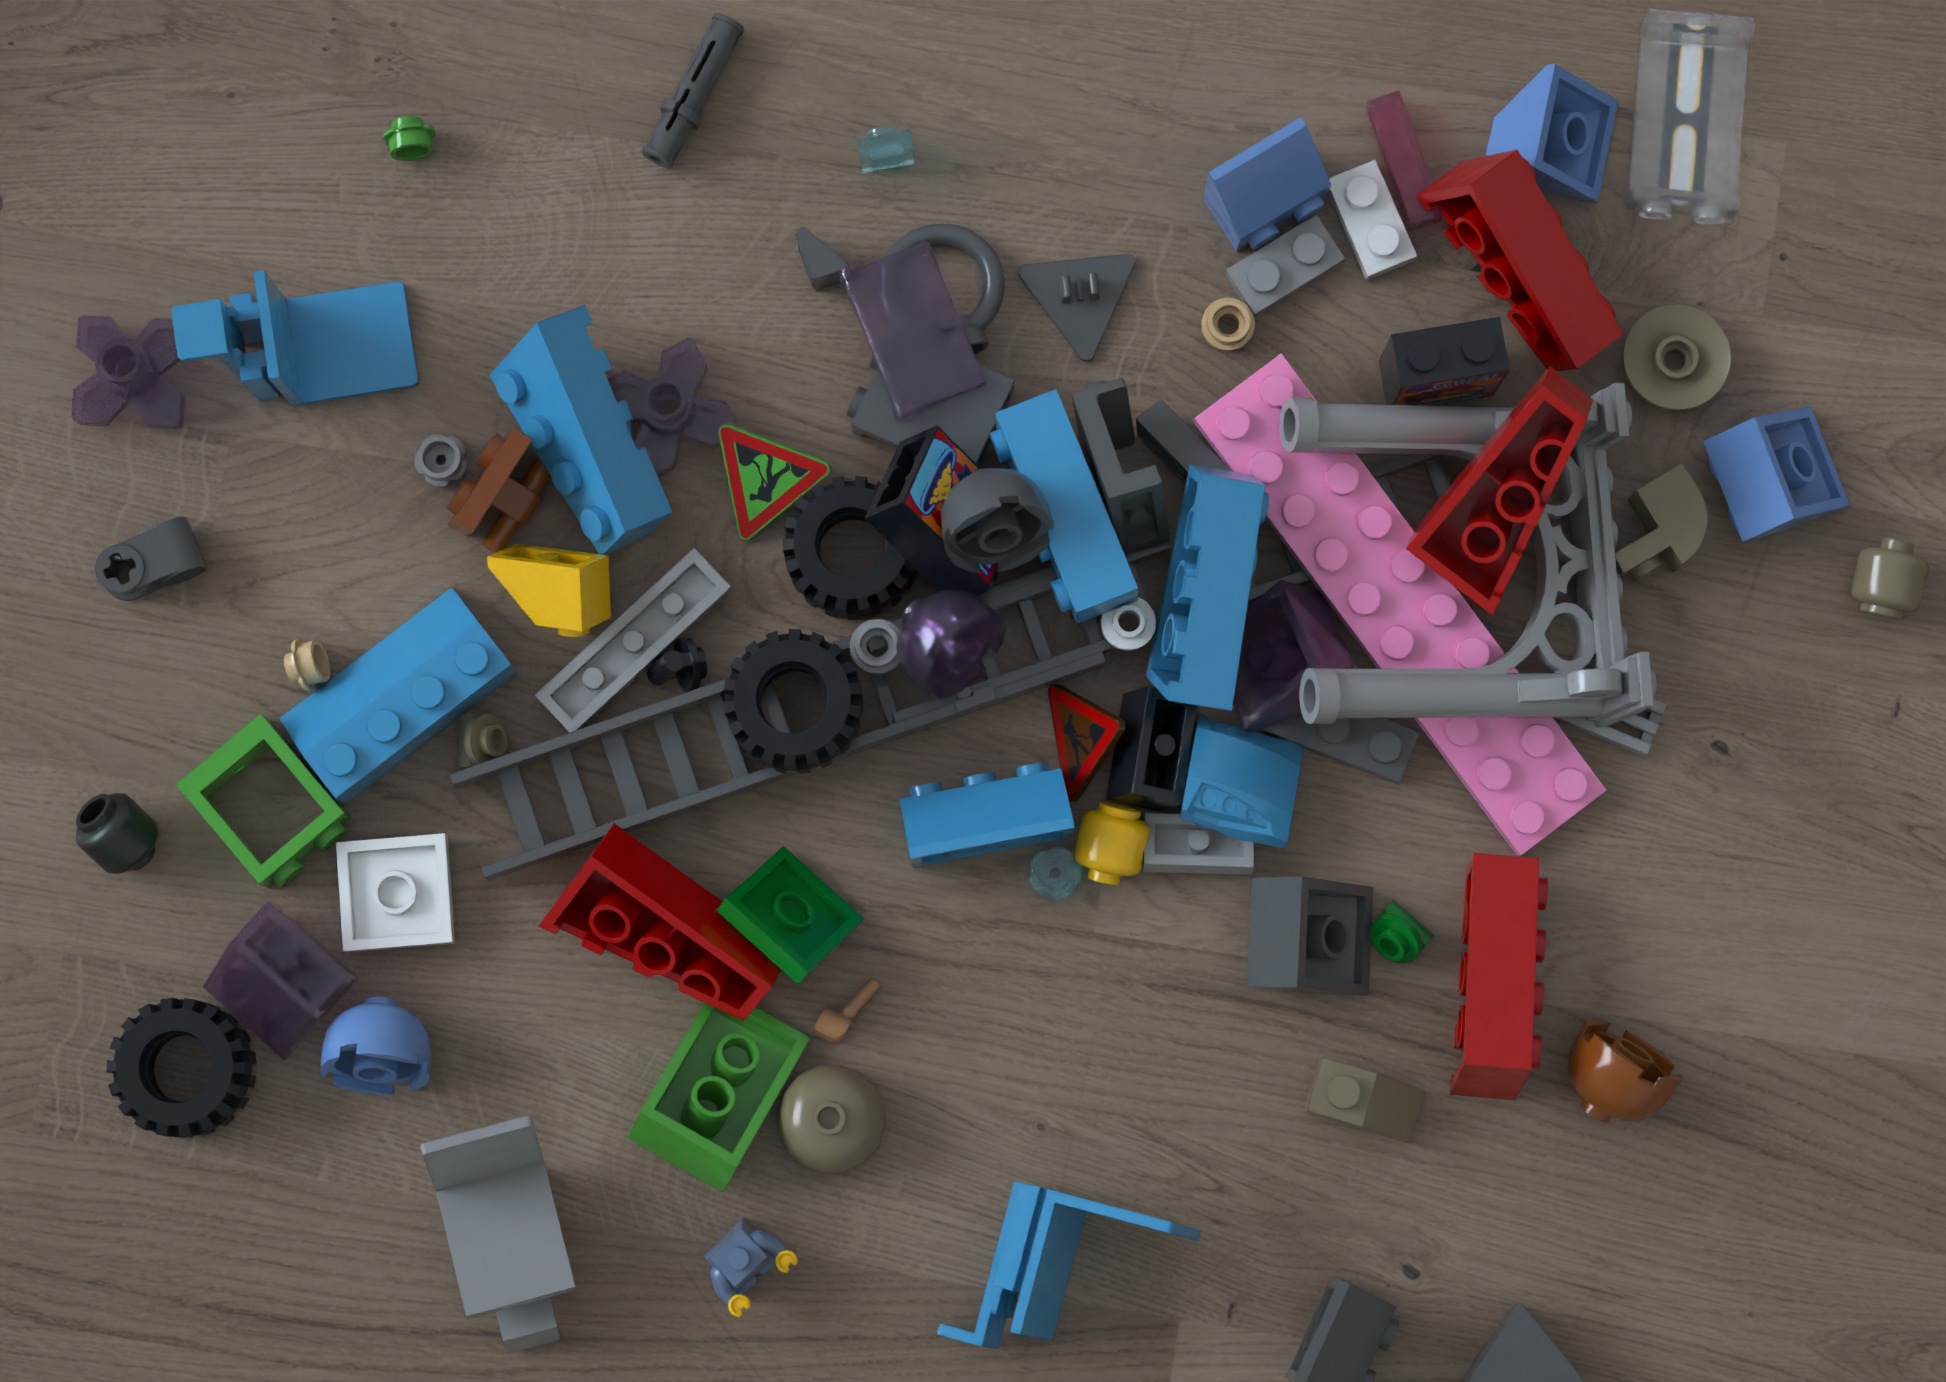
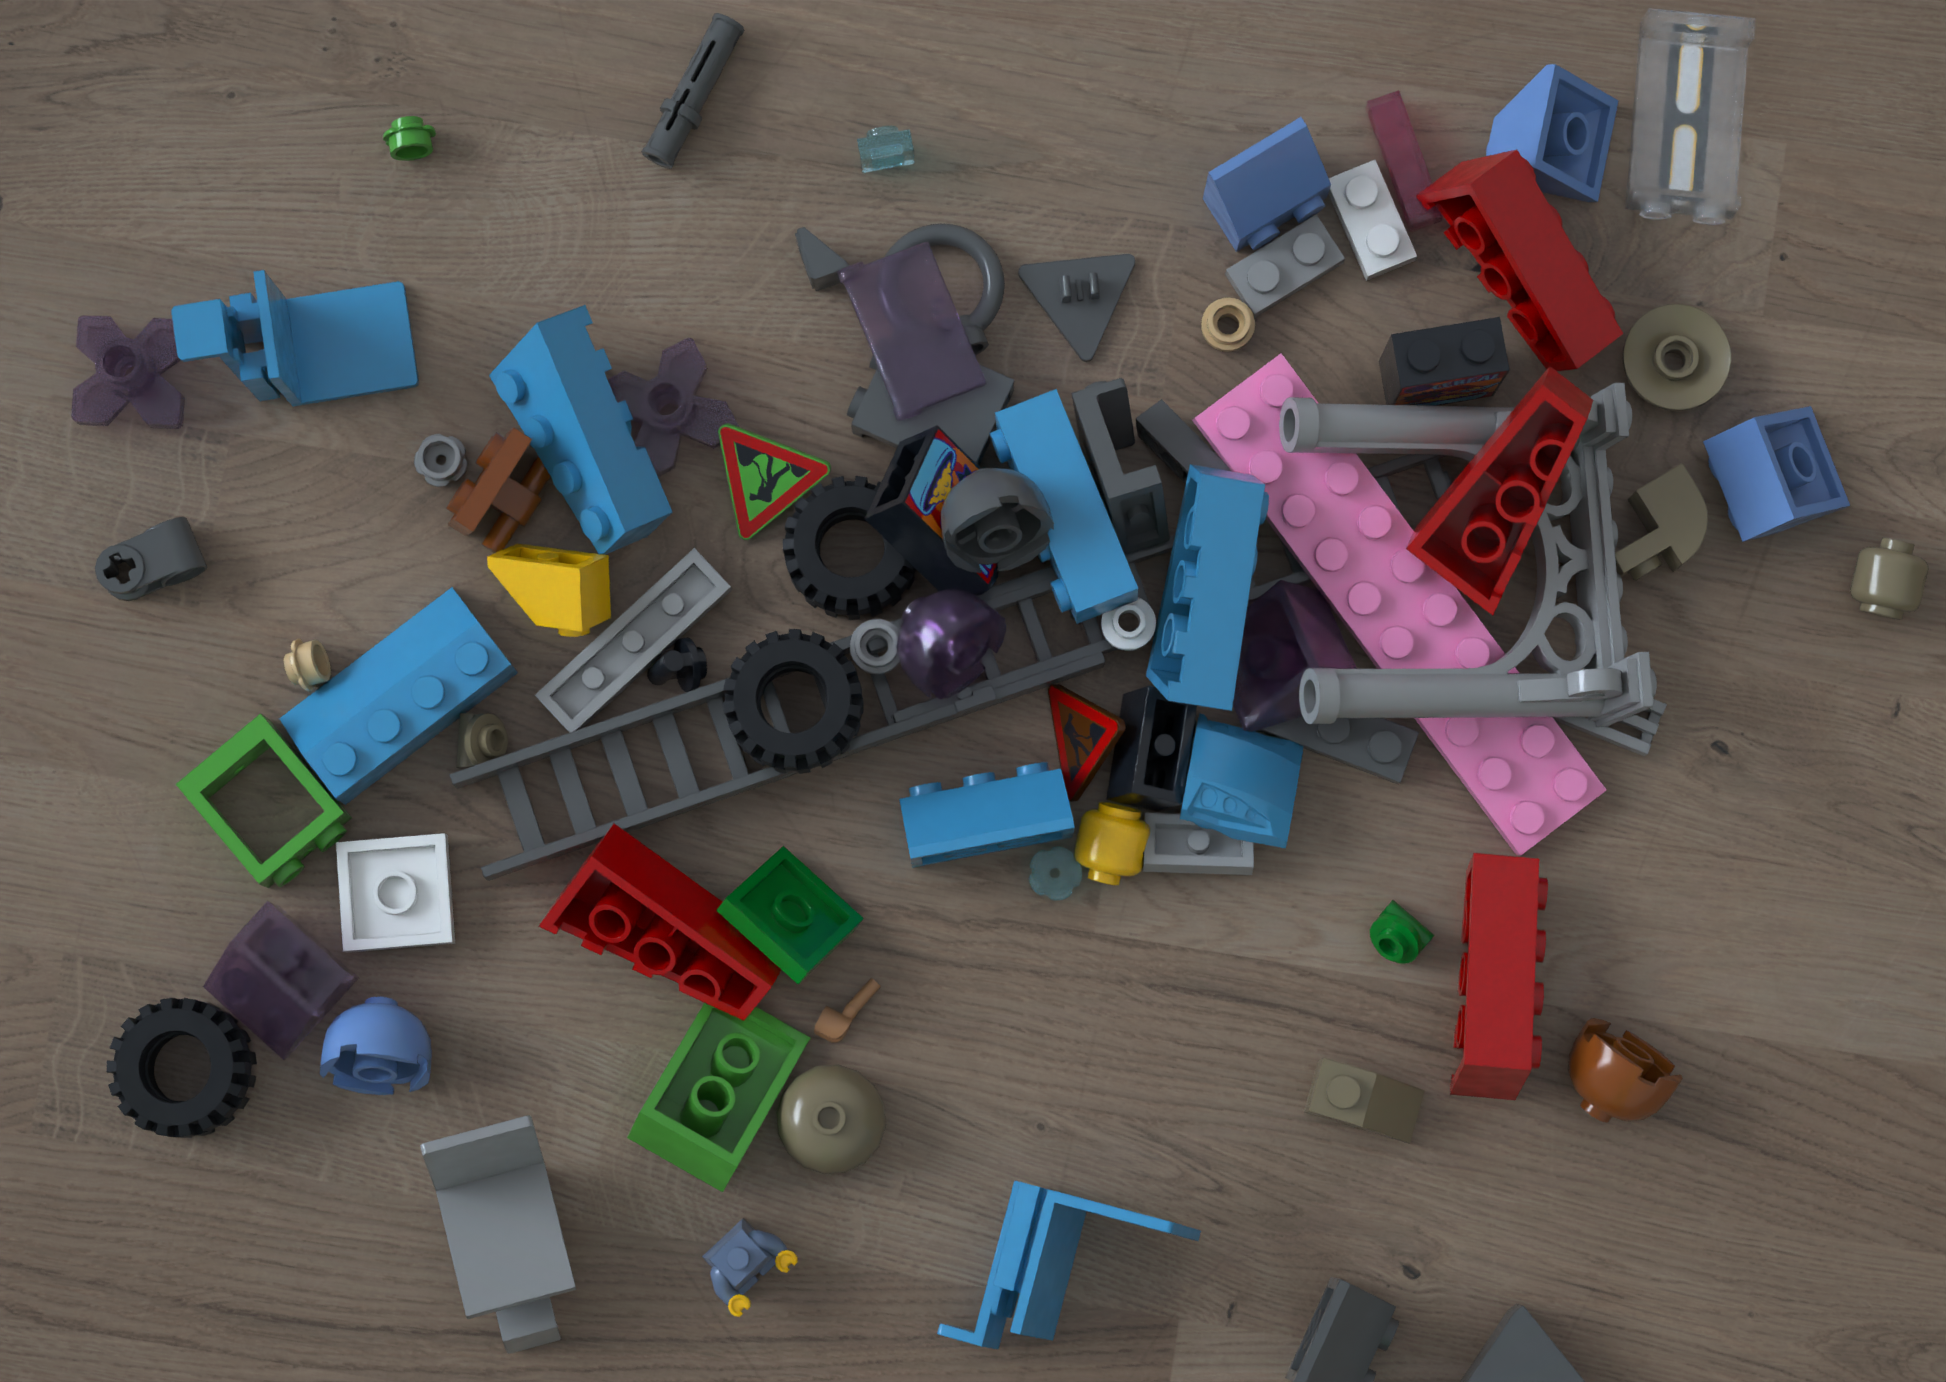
pearl dark grey head [76,793,158,874] -> none
dark grey slope [1247,877,1373,996] -> none

